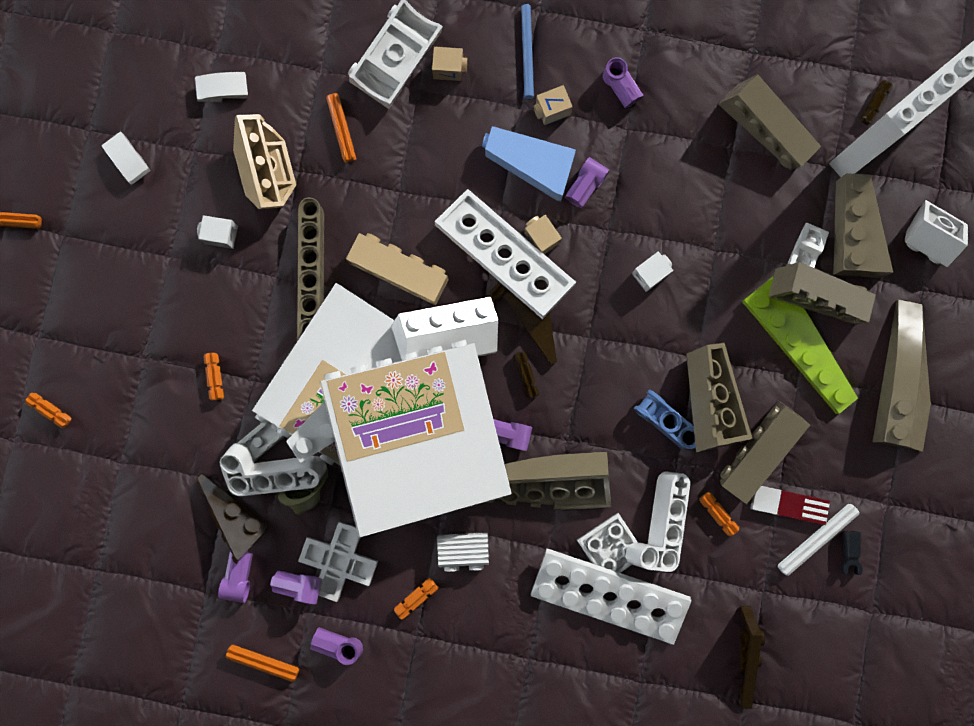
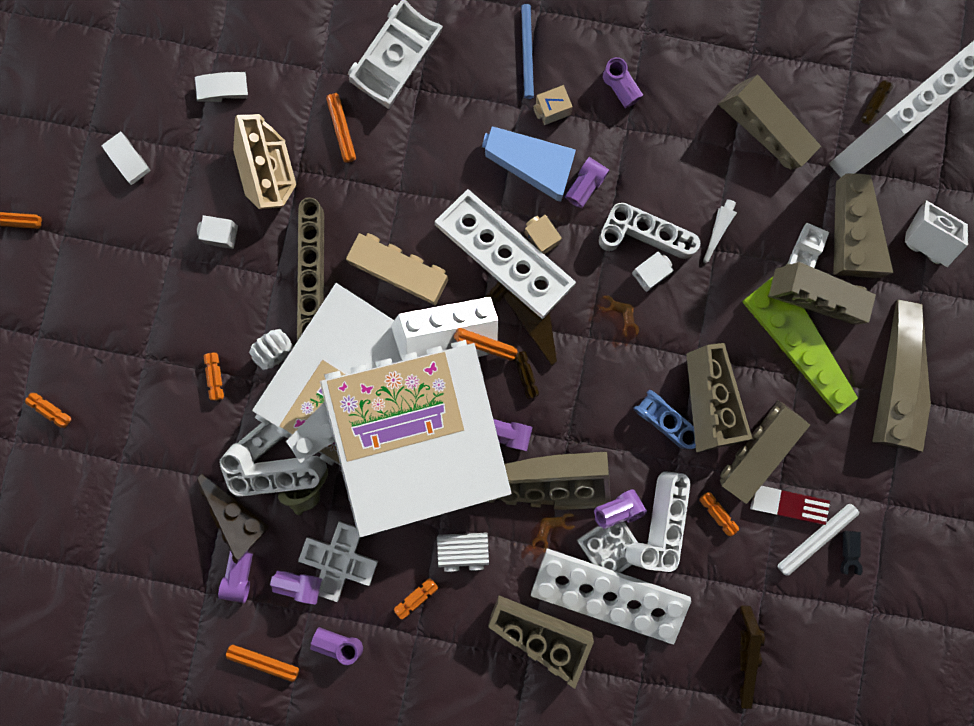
tan brick [432,47,467,81] -> none
none -> white gear [249,329,294,370]
none -> orange axle [454,328,518,361]
none -> dark tan wedge [489,596,594,689]
none -> clear orange arm [532,513,575,552]
none -> medium lavender piece [594,489,647,529]
none -> white beam [598,203,700,259]
none -> clear orange arm [599,295,639,337]
none -> white piece [703,200,737,263]

